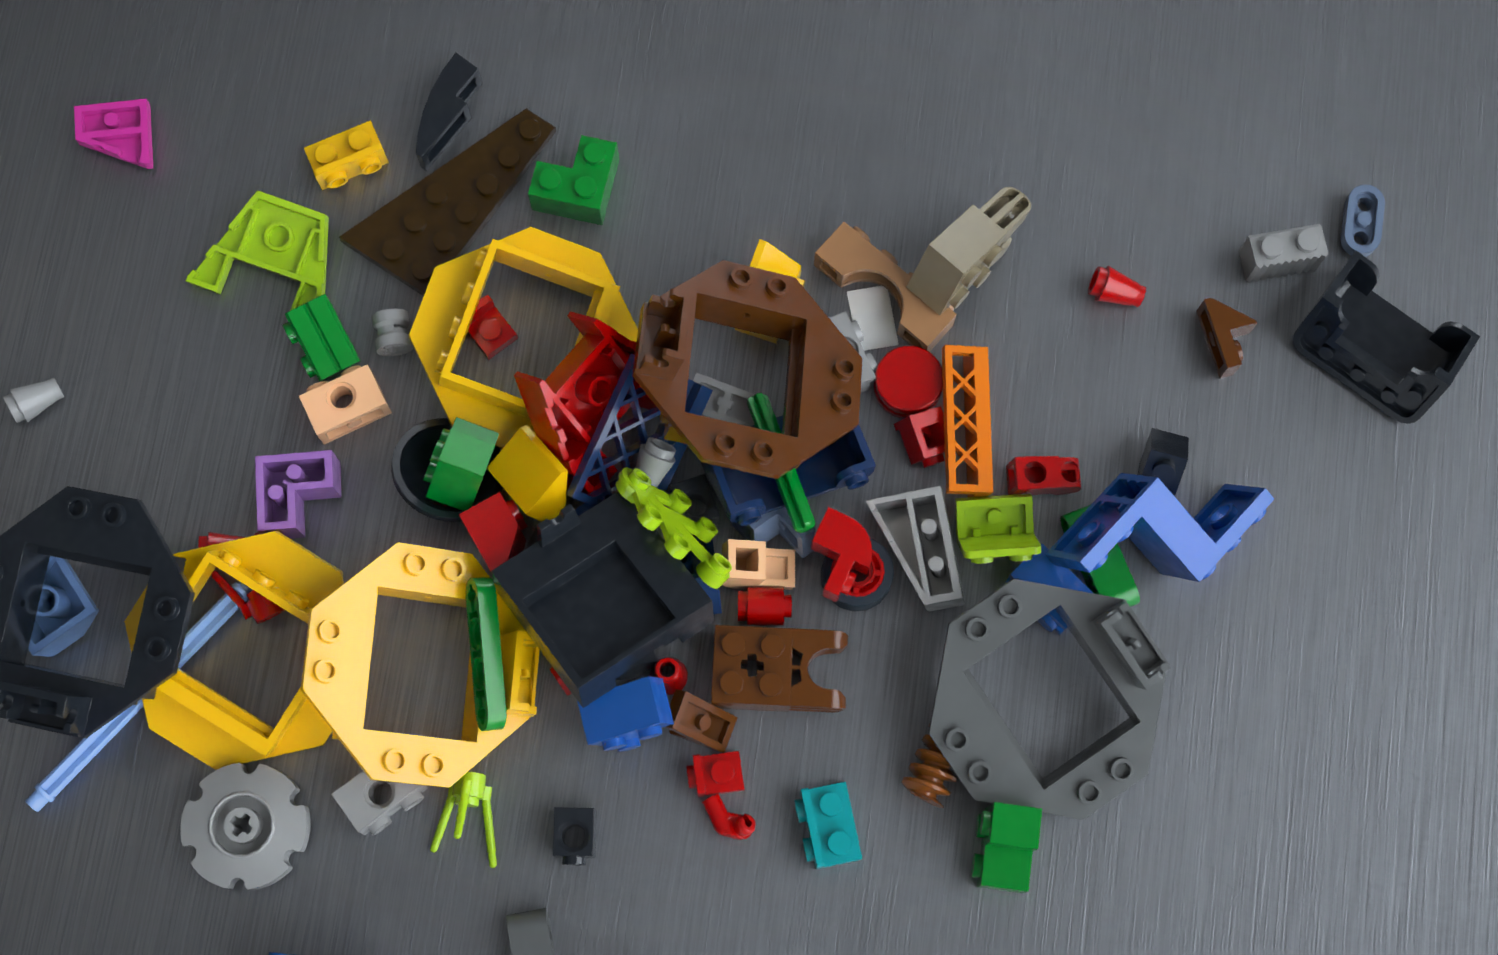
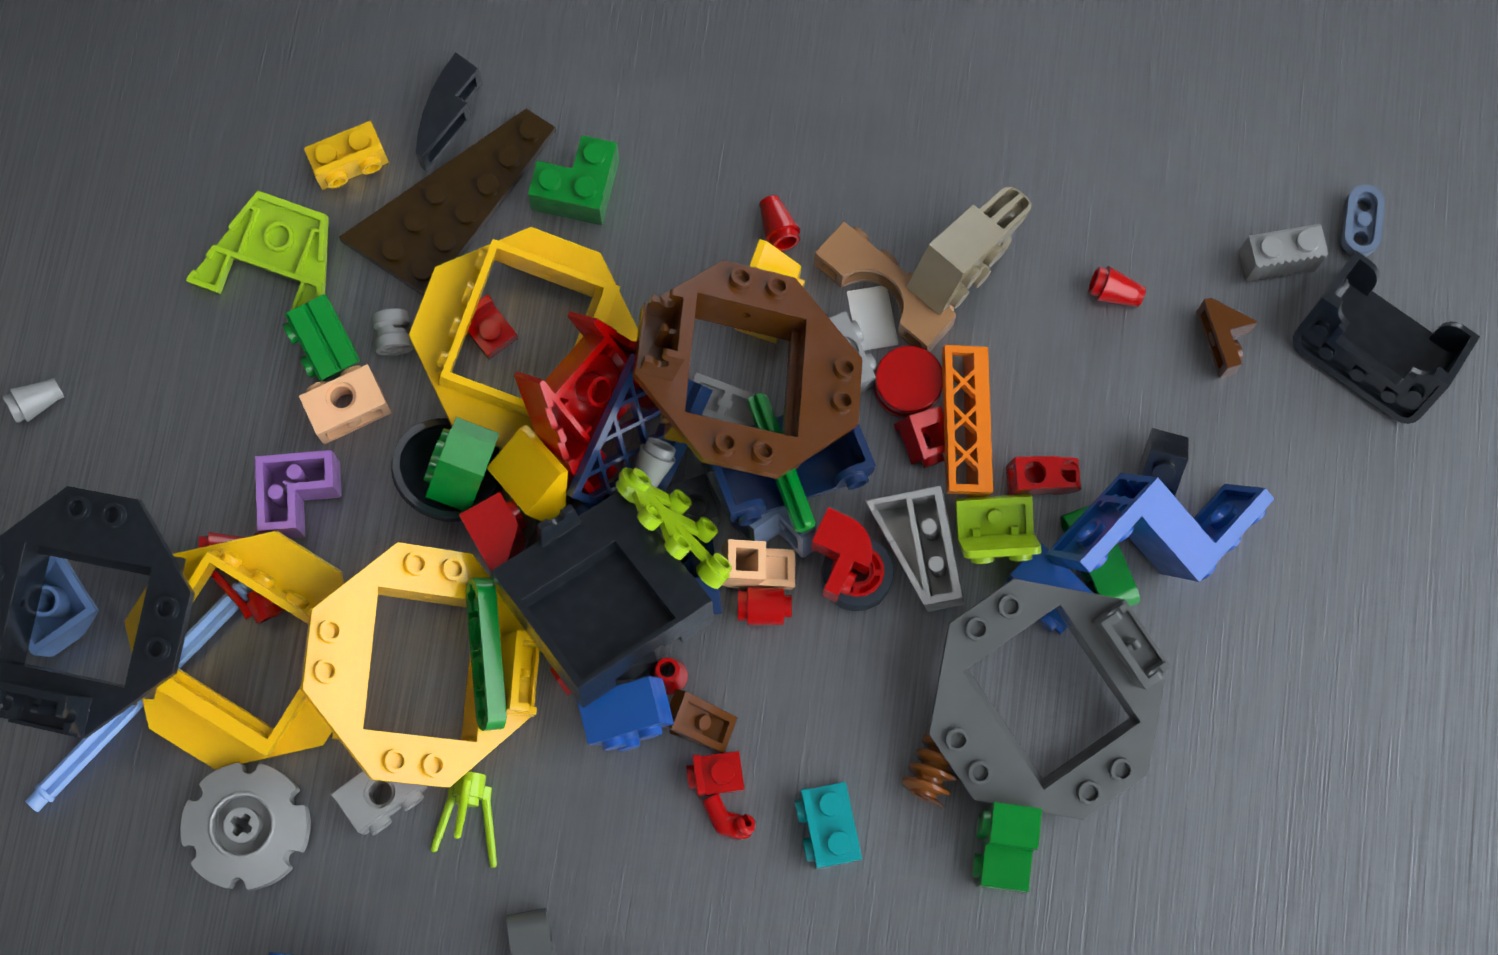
dark pink wing [74,99,154,169] -> none
black brick [553,807,597,866] -> none
reddish brown brick [711,625,848,713] -> none
none -> red cone [759,195,800,252]

